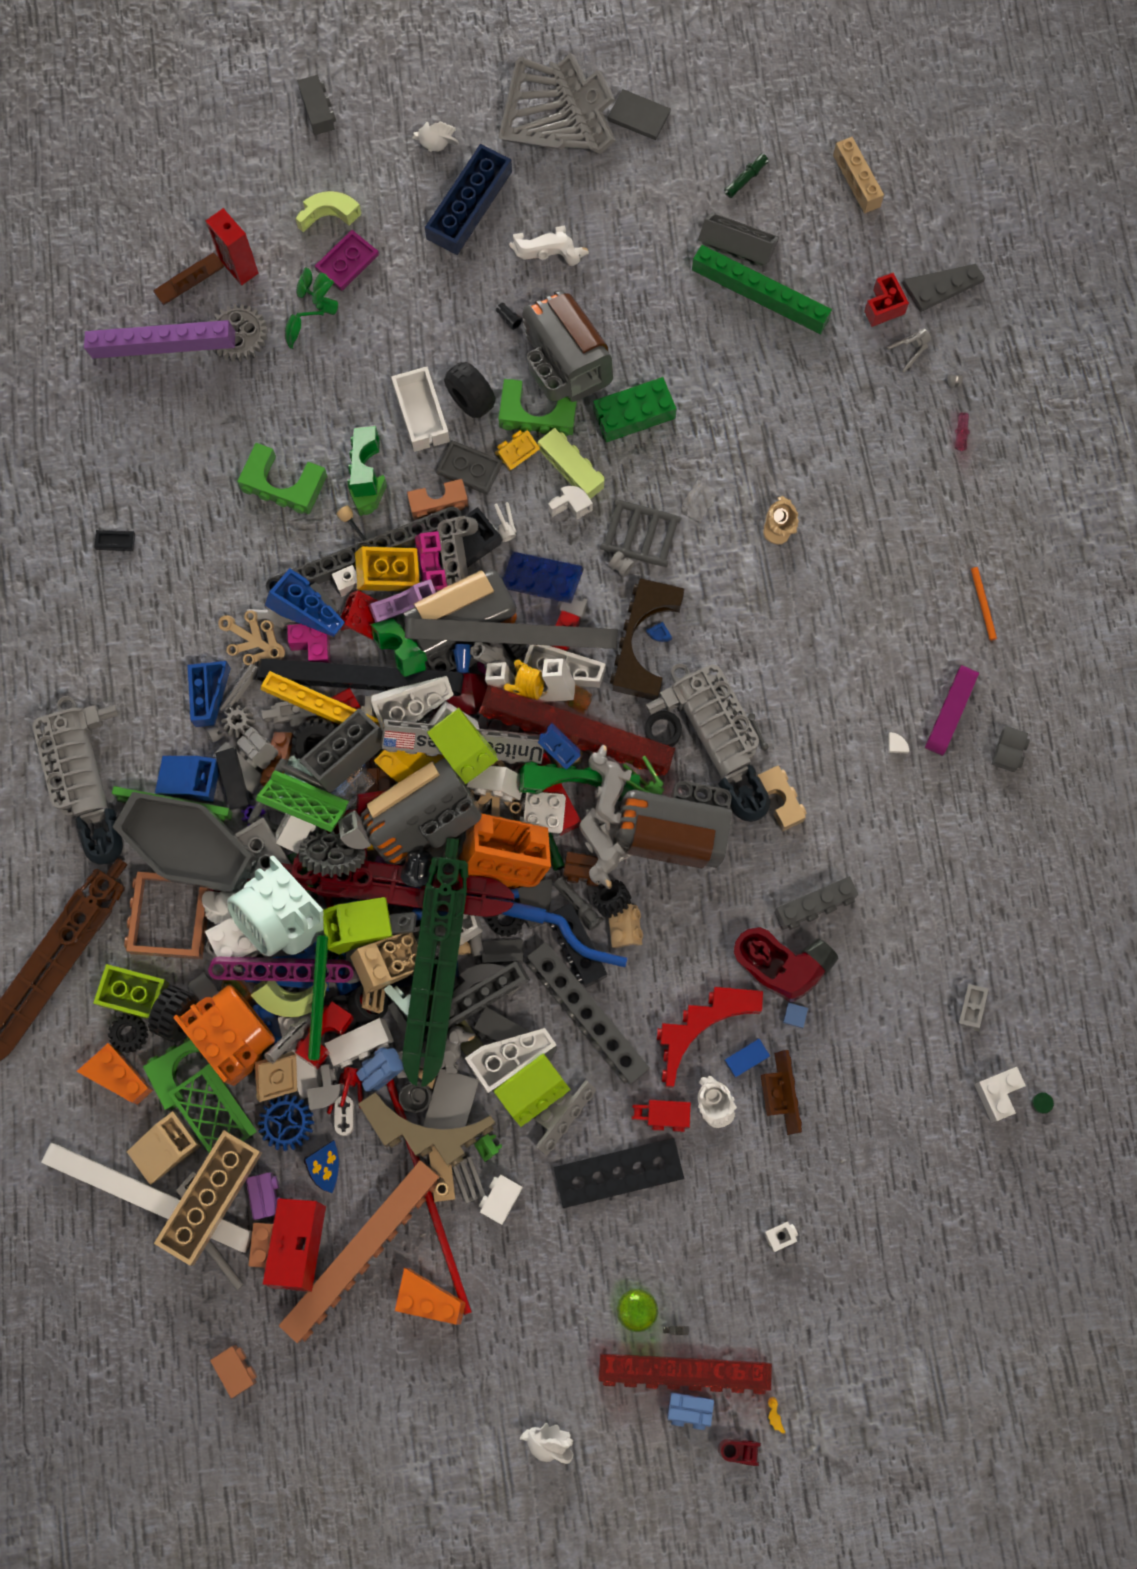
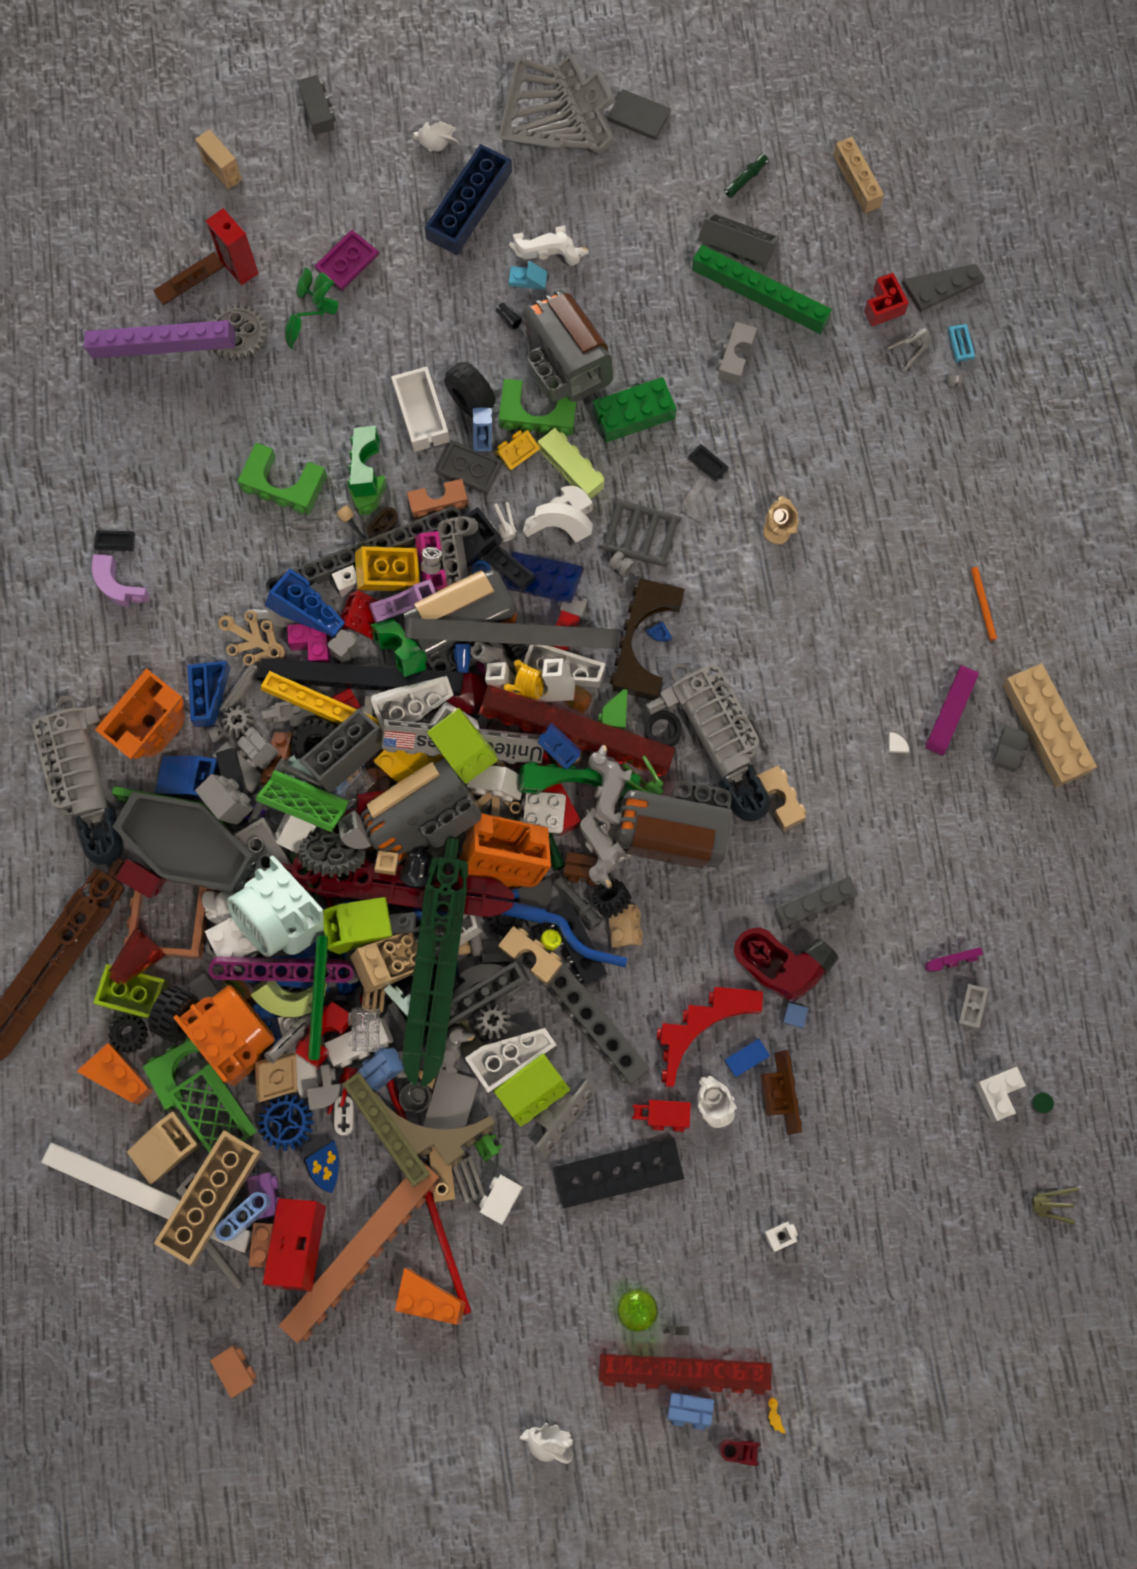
yellowish green arch [296,191,361,232] -> none
clear pink axle [955,412,970,451] -> none
none -> lavender arch [92,554,150,607]
none -> orange brick [95,668,185,760]
none -> clear red cone [109,928,166,984]
none -> dark red hinge [116,859,167,898]
none -> tan window [195,129,242,189]
none -> light grey brick [195,774,254,825]
none -> light blue beam [215,1192,271,1241]
none -> light grey brick [328,629,360,664]
none -> olive tile [342,1072,431,1188]
none -> clear brick [348,1007,380,1052]
none -> dark brown plate [367,507,399,538]
none -> tan tile [375,851,399,875]
none -> light grey wheel [421,547,441,574]
none -> blue tile [471,560,491,574]
none -> medium blue brick [473,408,492,451]
none -> light grey gear [476,1004,511,1039]
none -> black tile [484,544,536,592]
none -> tan arch [498,926,562,985]
none -> medium azure slope [509,261,547,290]
none -> white arch [523,503,593,543]
none -> neon yellow tile [540,929,561,951]
none -> bright green slope [598,689,627,732]
none -> black tile [688,444,729,482]
none -> light grey arch [716,322,757,385]
none -> magenta hinge [924,947,983,972]
none -> medium azure tile [948,324,975,363]
none -> tan brick [1002,663,1097,788]
none -> olive plant [1032,1187,1079,1224]

